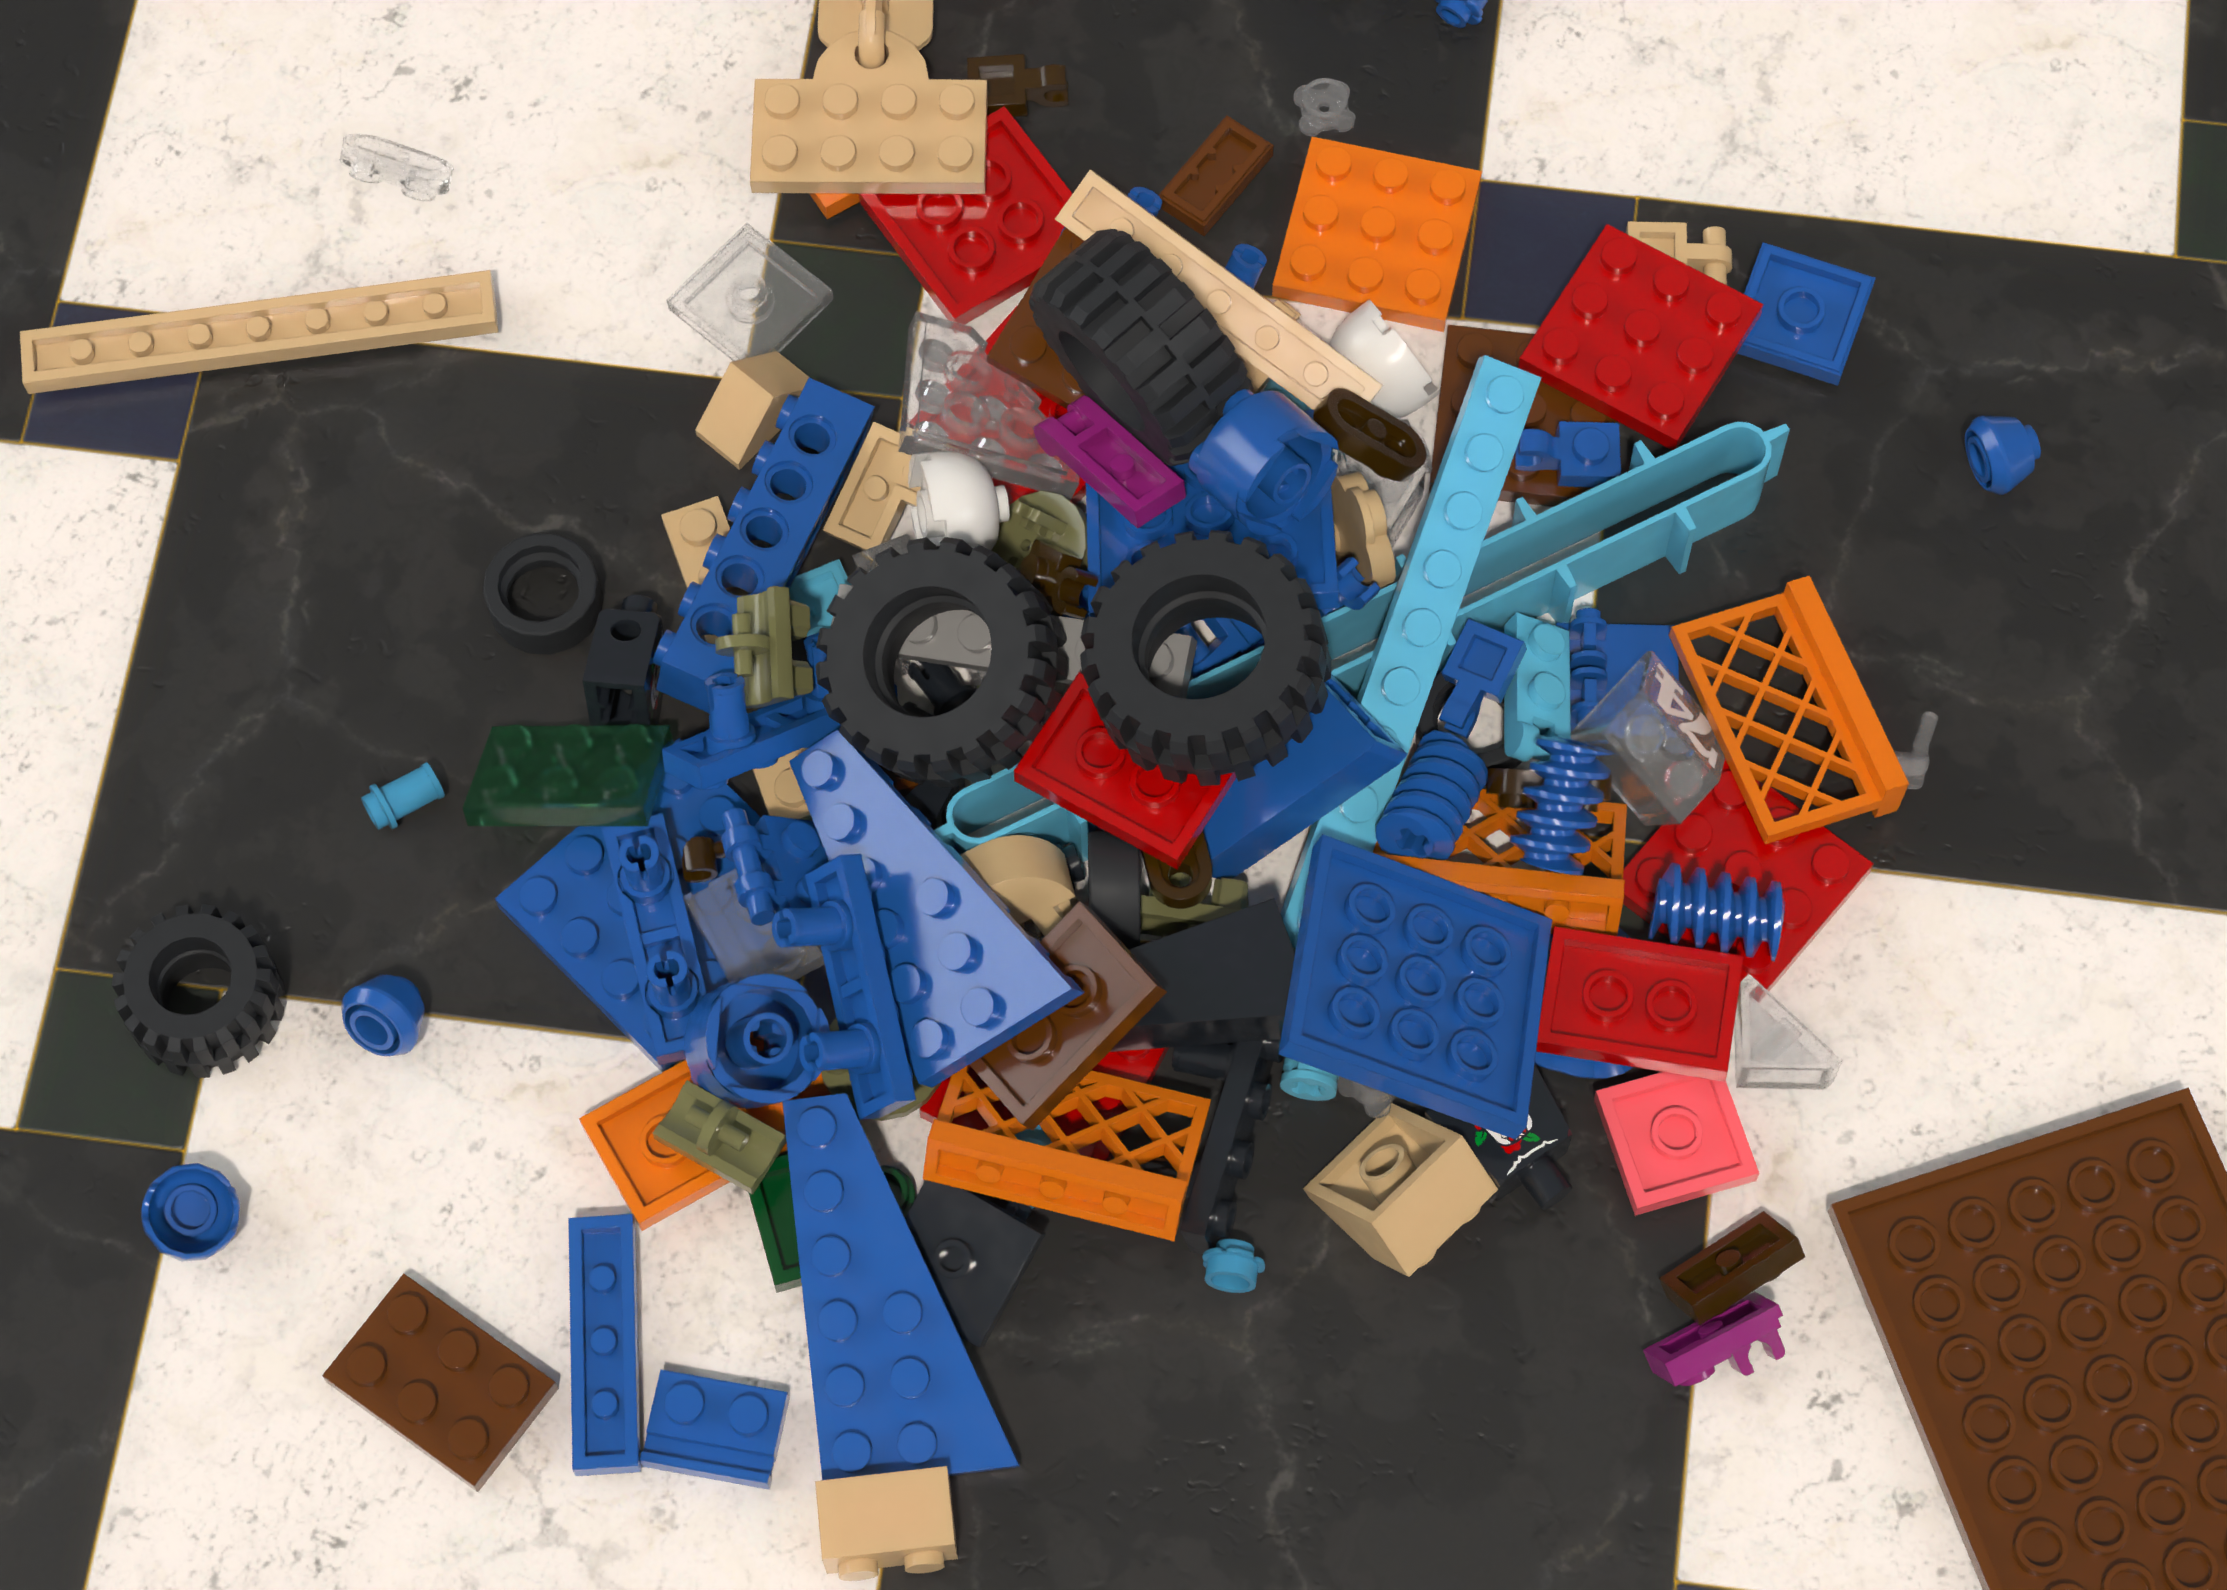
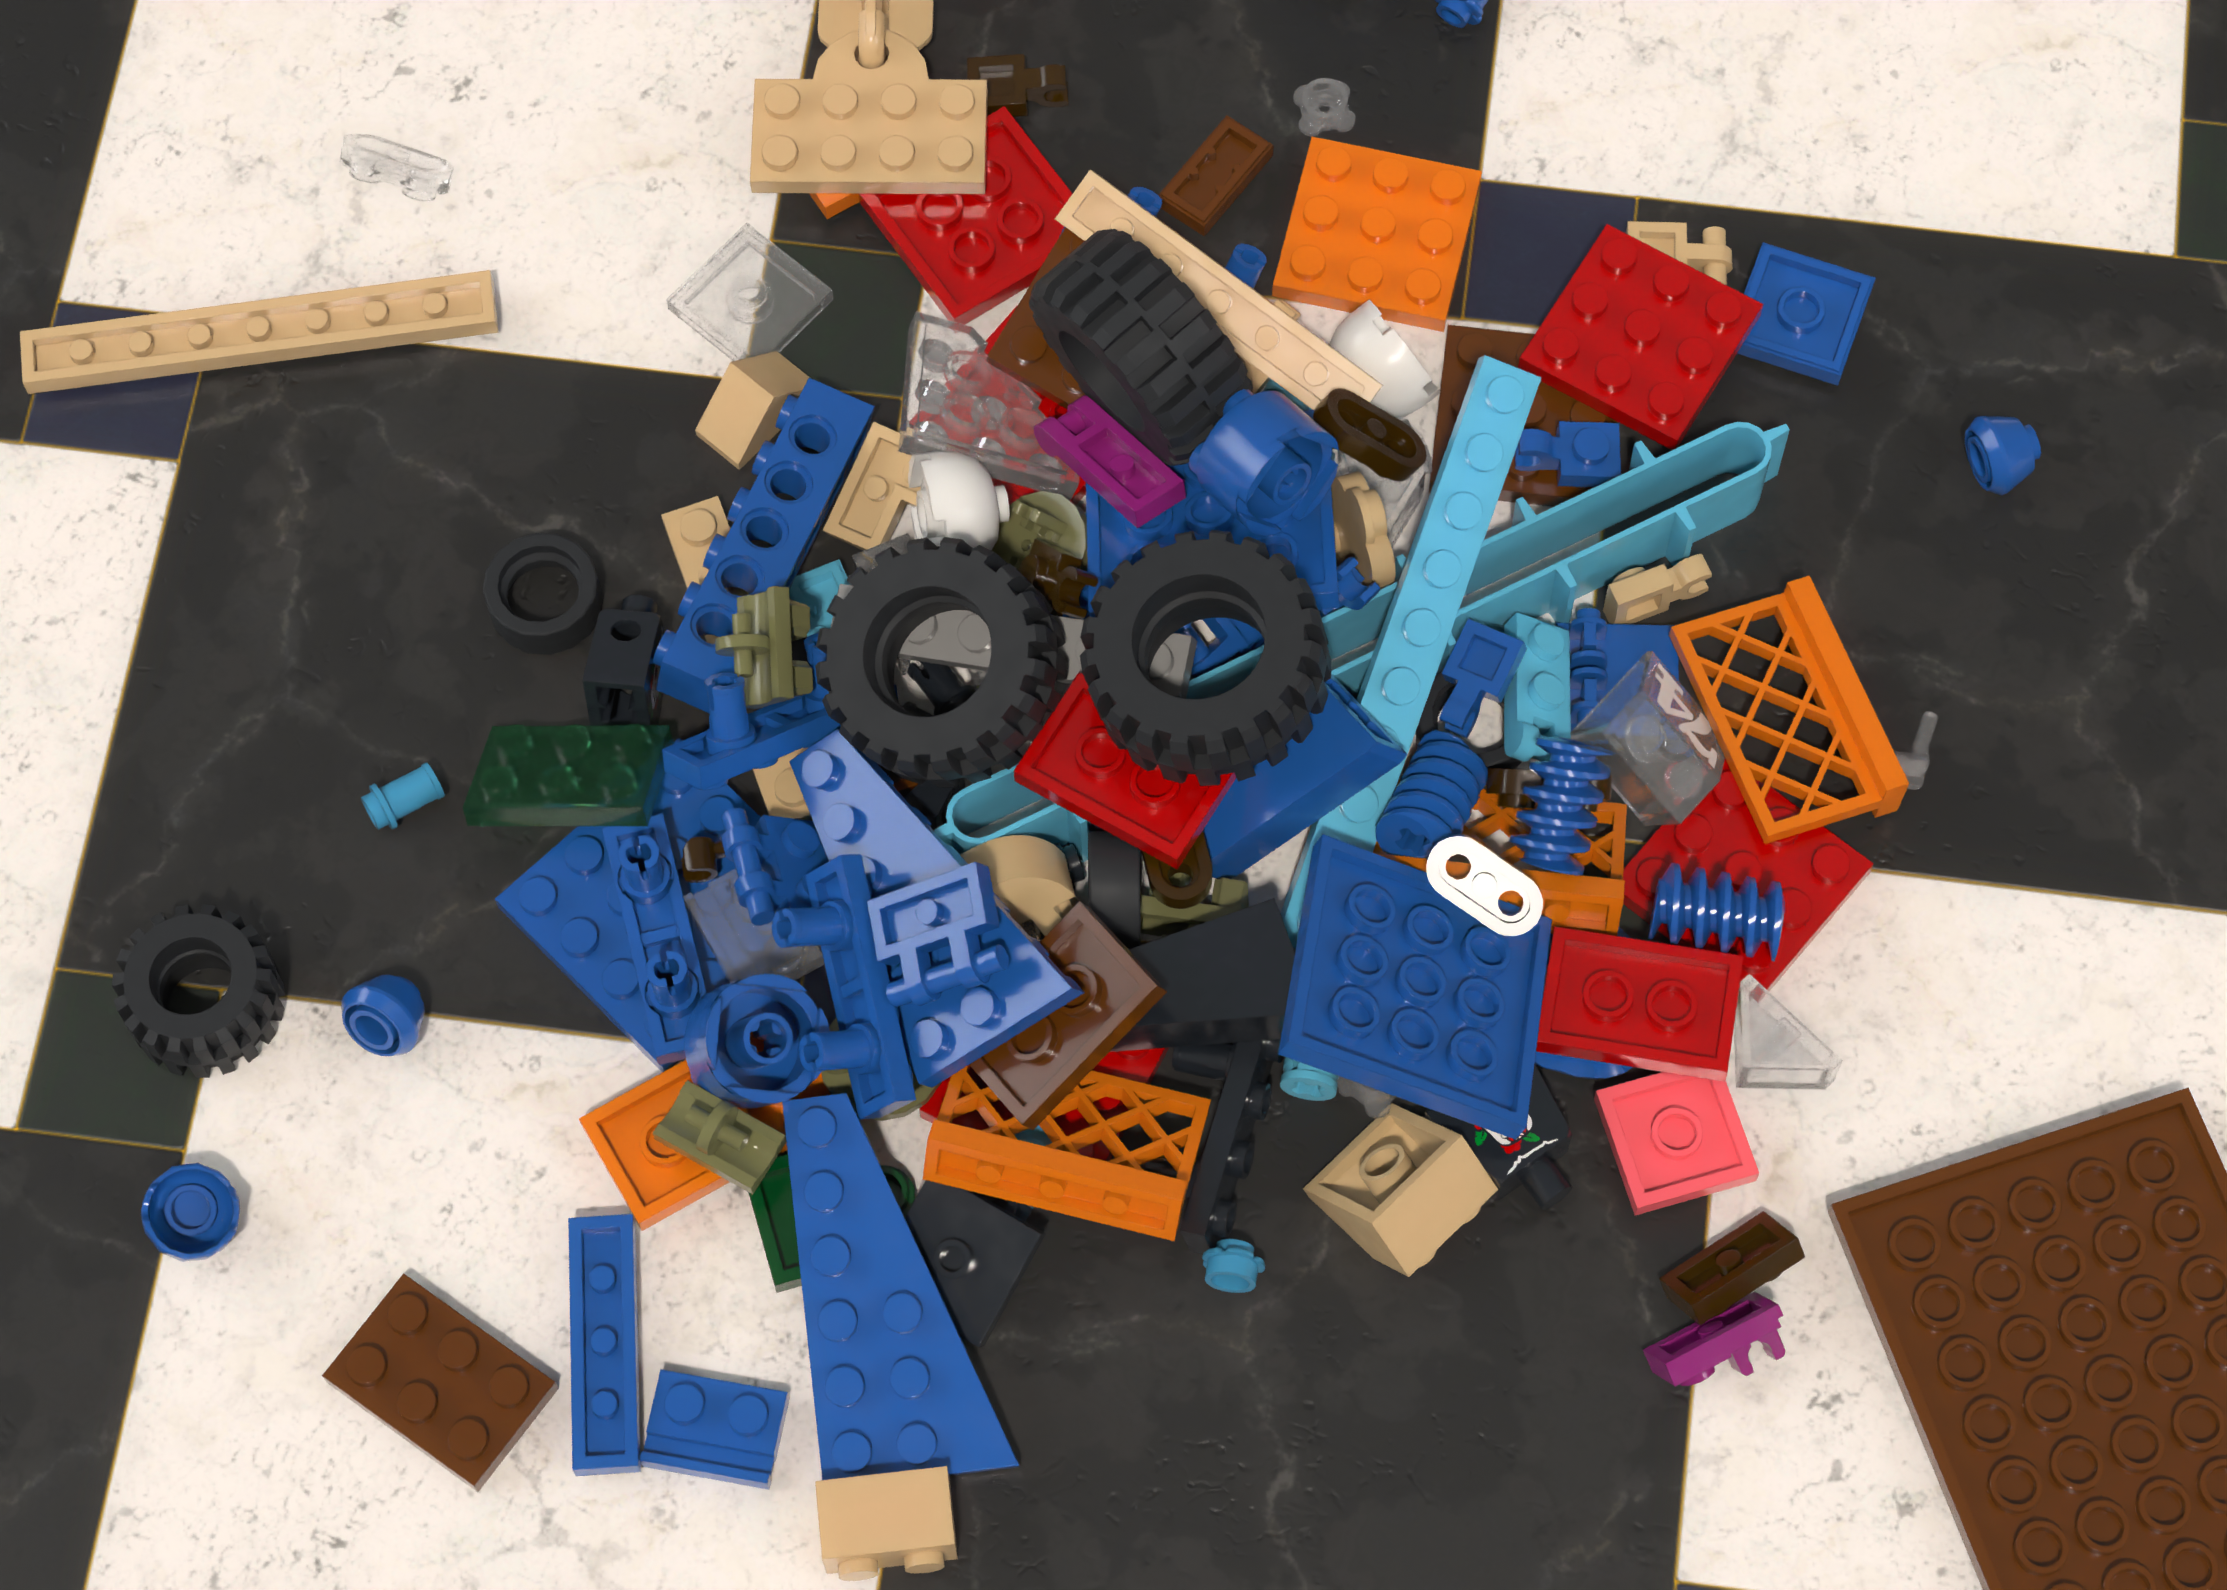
none -> plate [867,862,1009,1007]
none -> plate [1426,834,1543,936]
none -> tan plate [1603,554,1712,624]

